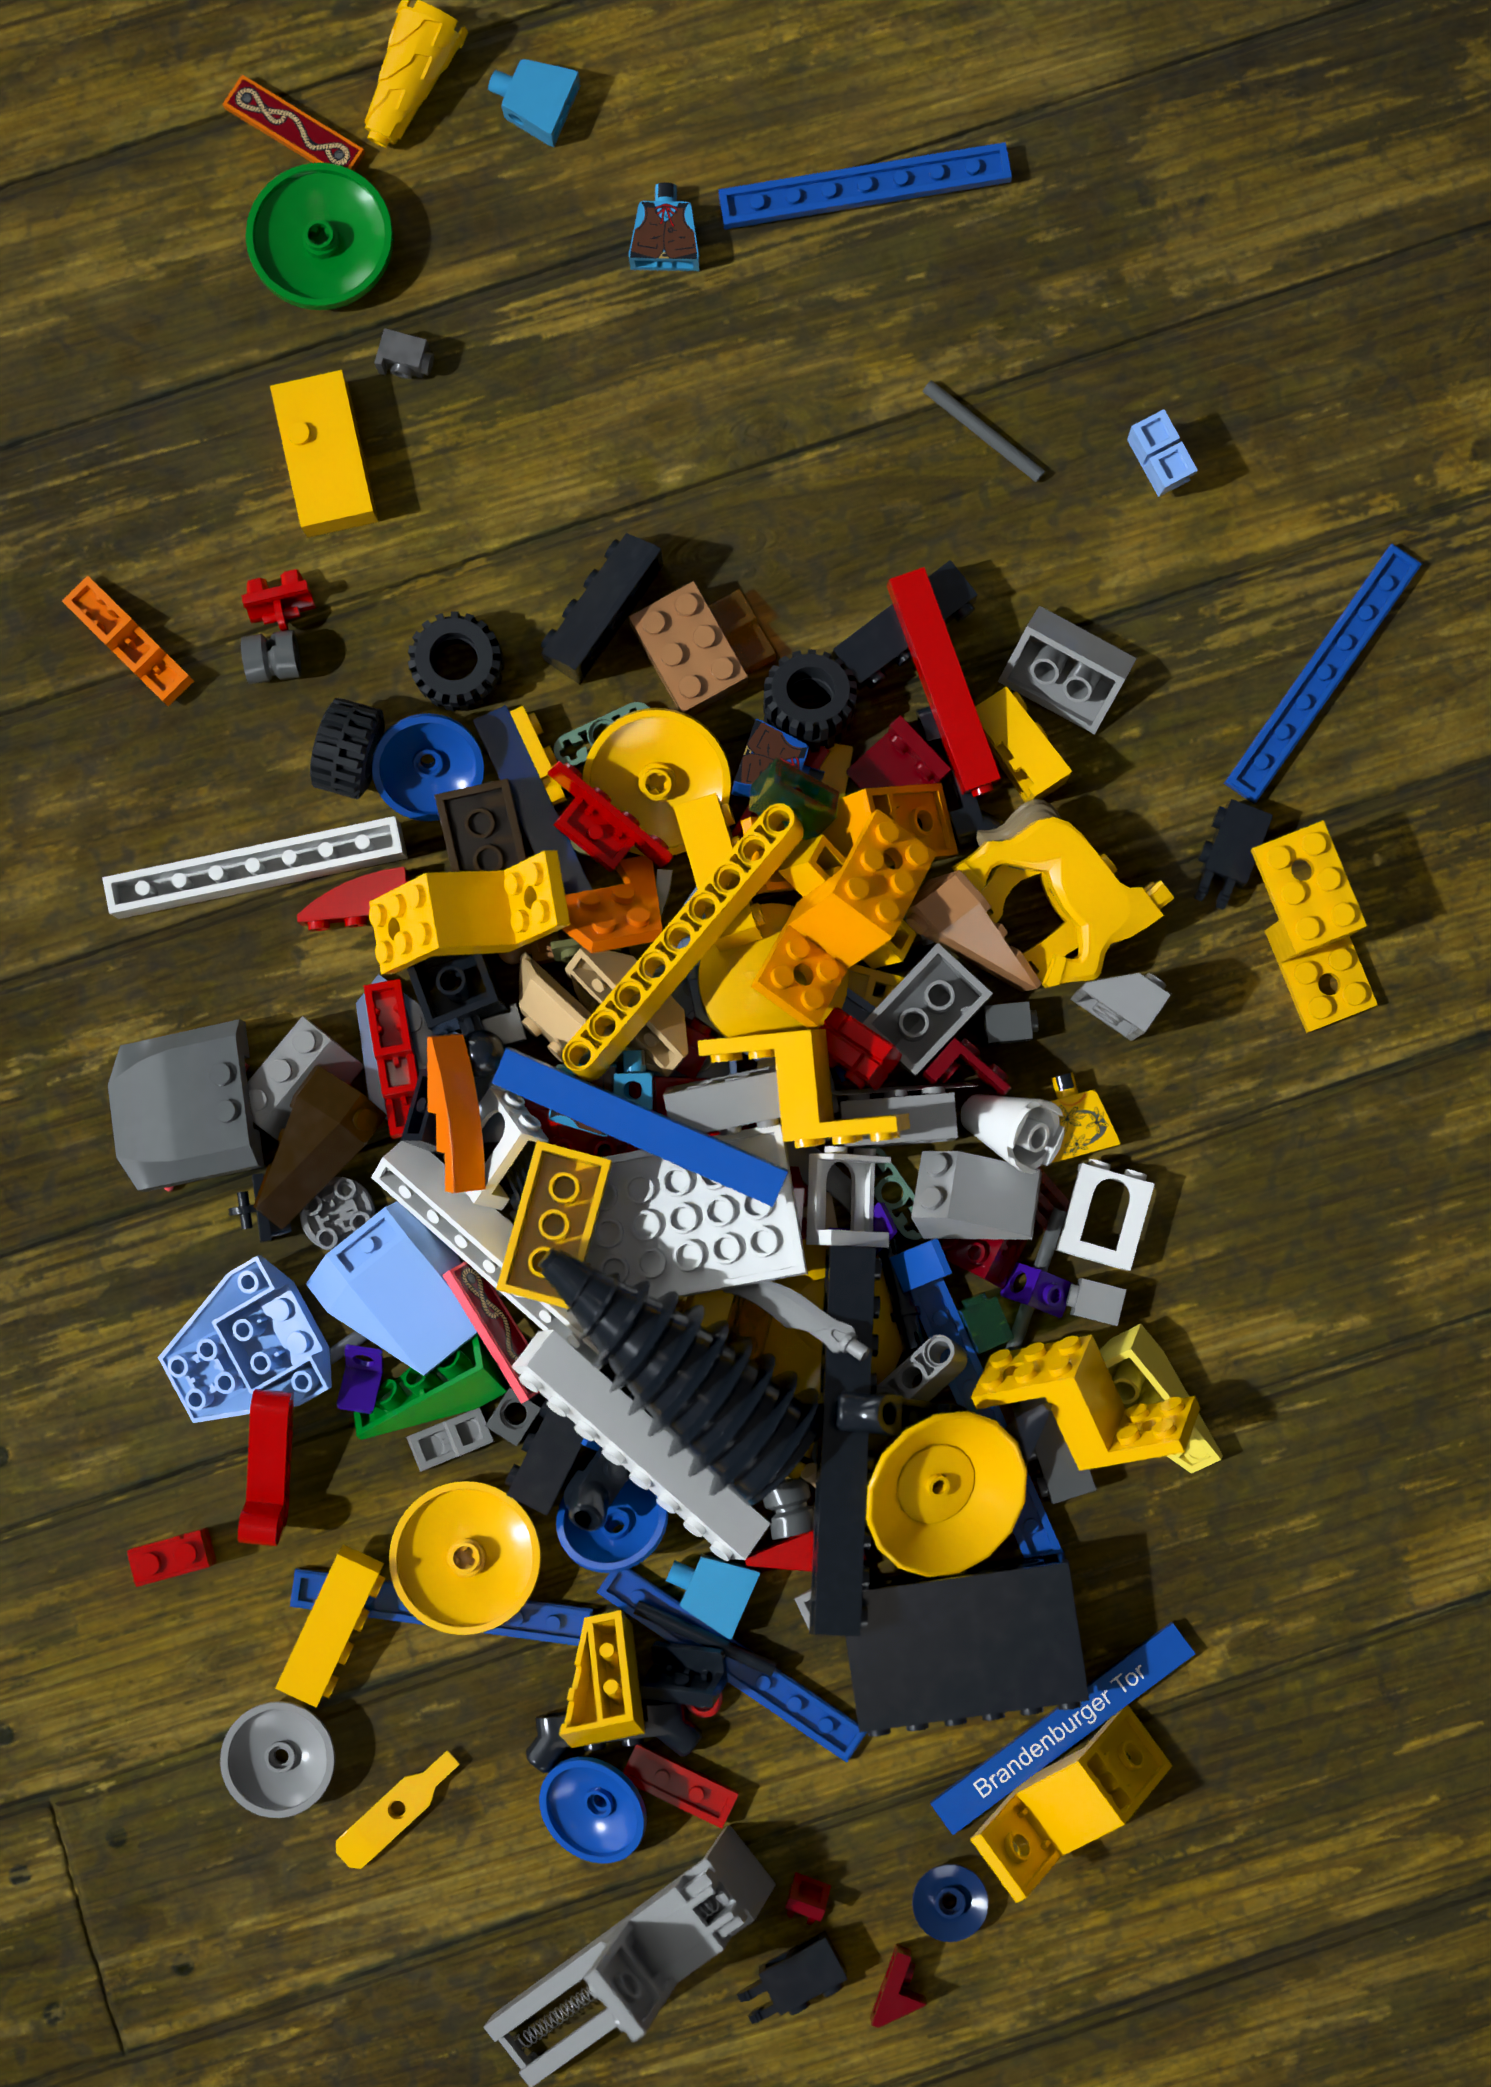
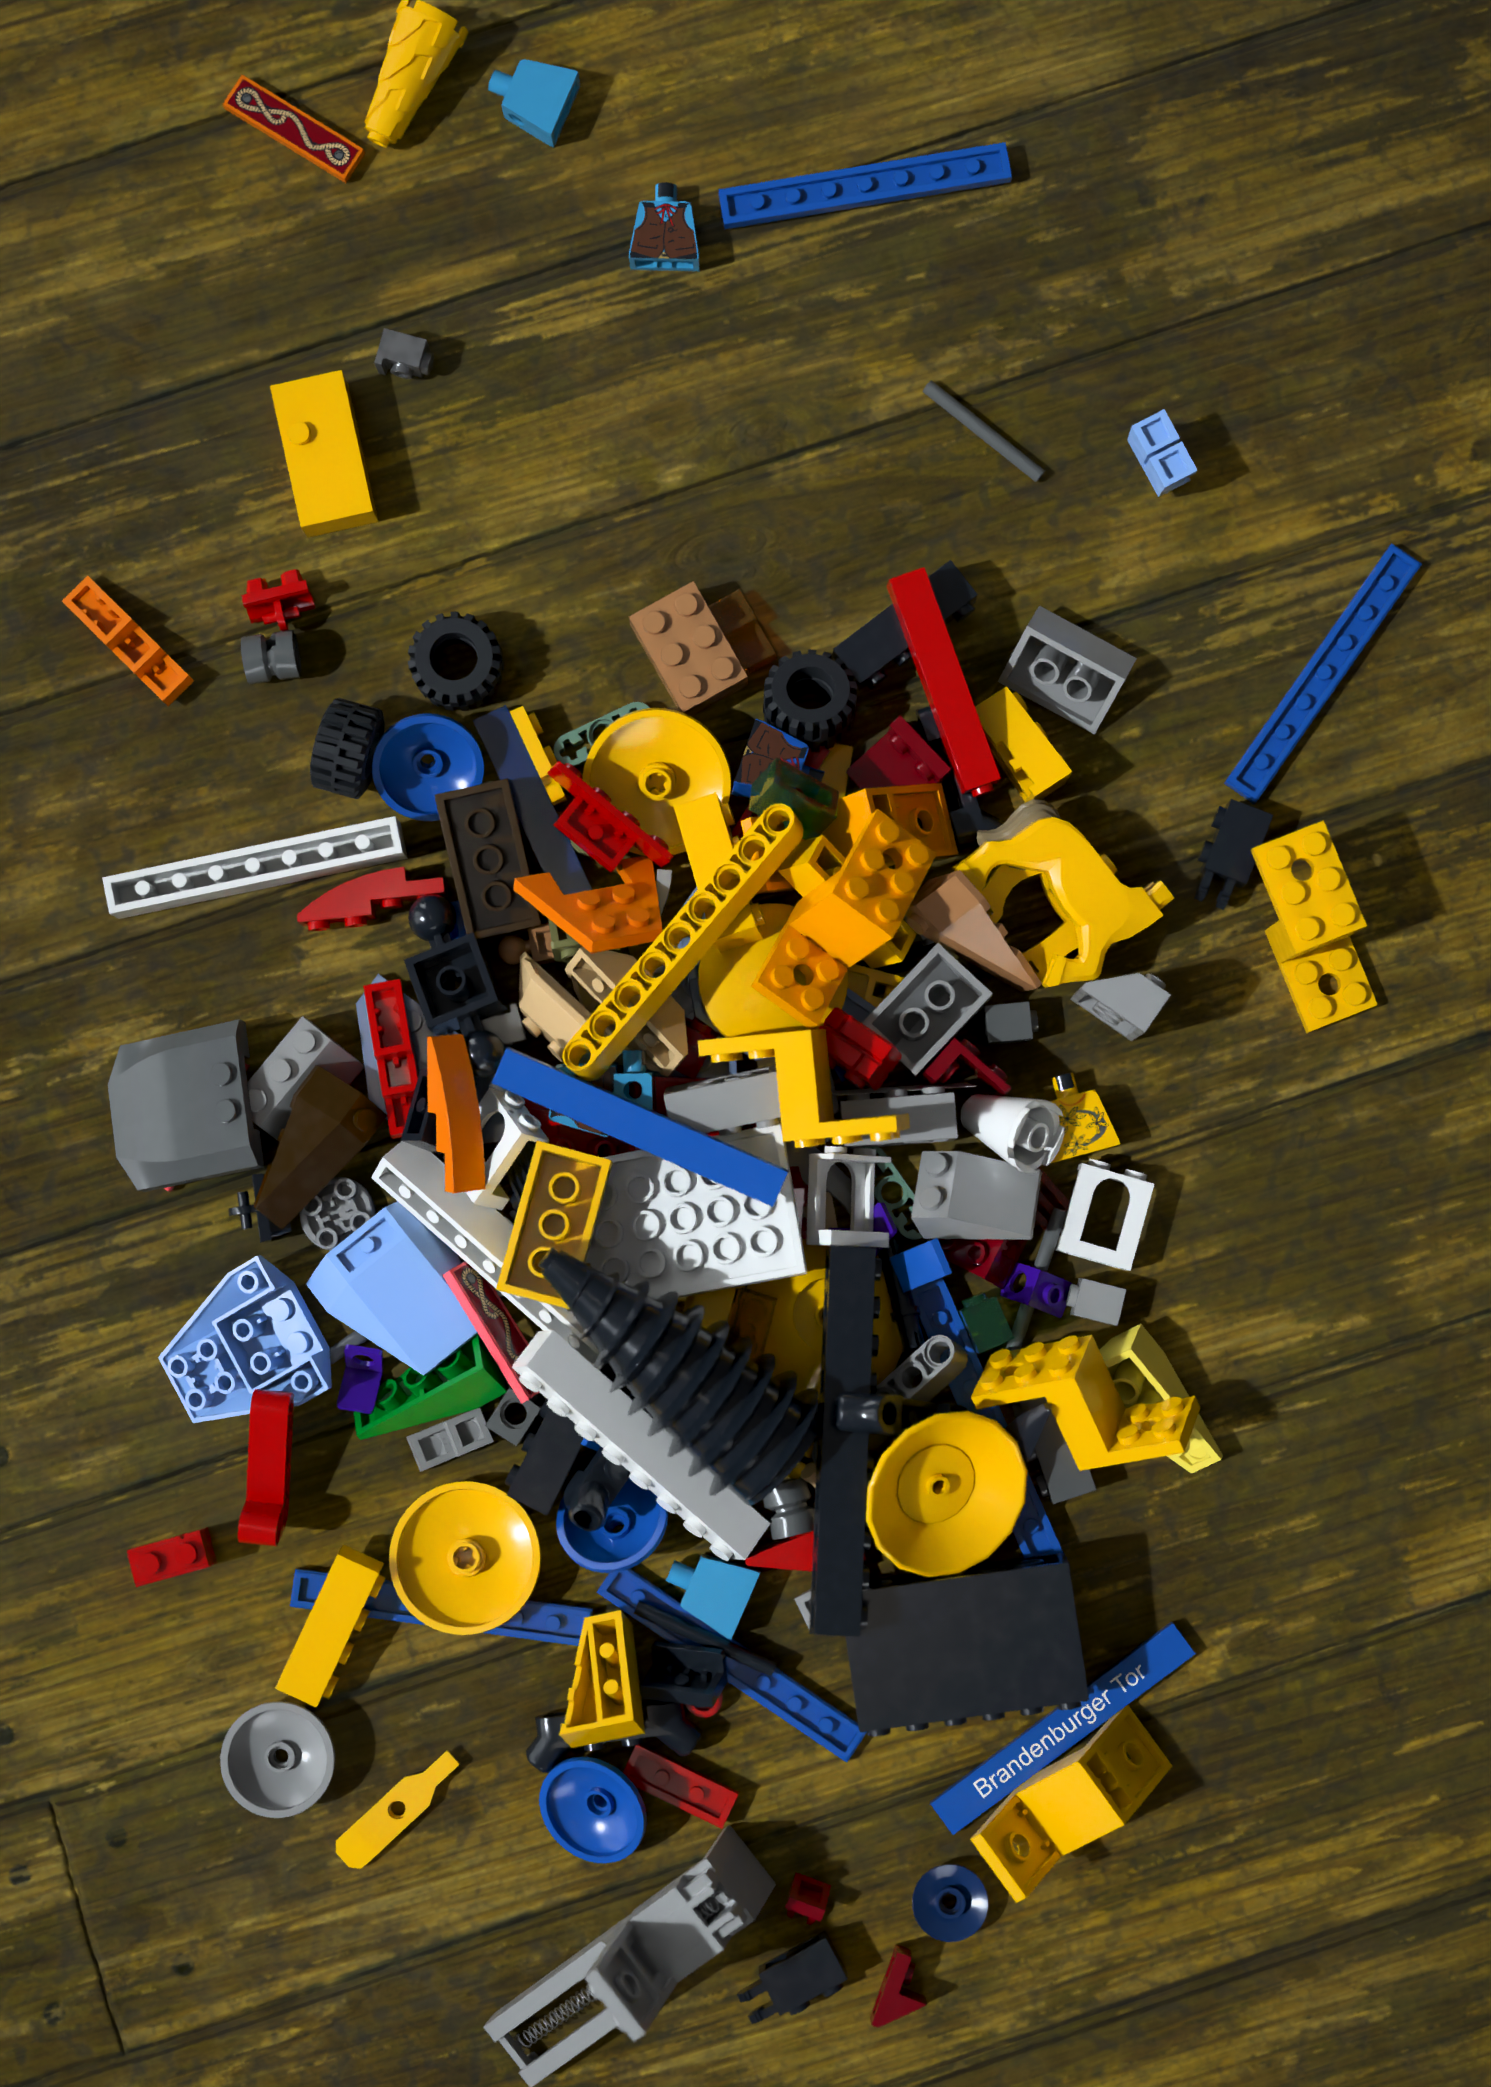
green dish [246,163,394,310] -> none
yellow bracket [369,850,570,975] -> none
black slope [541,533,664,685] -> none
light grey sword [723,1281,870,1362] -> none

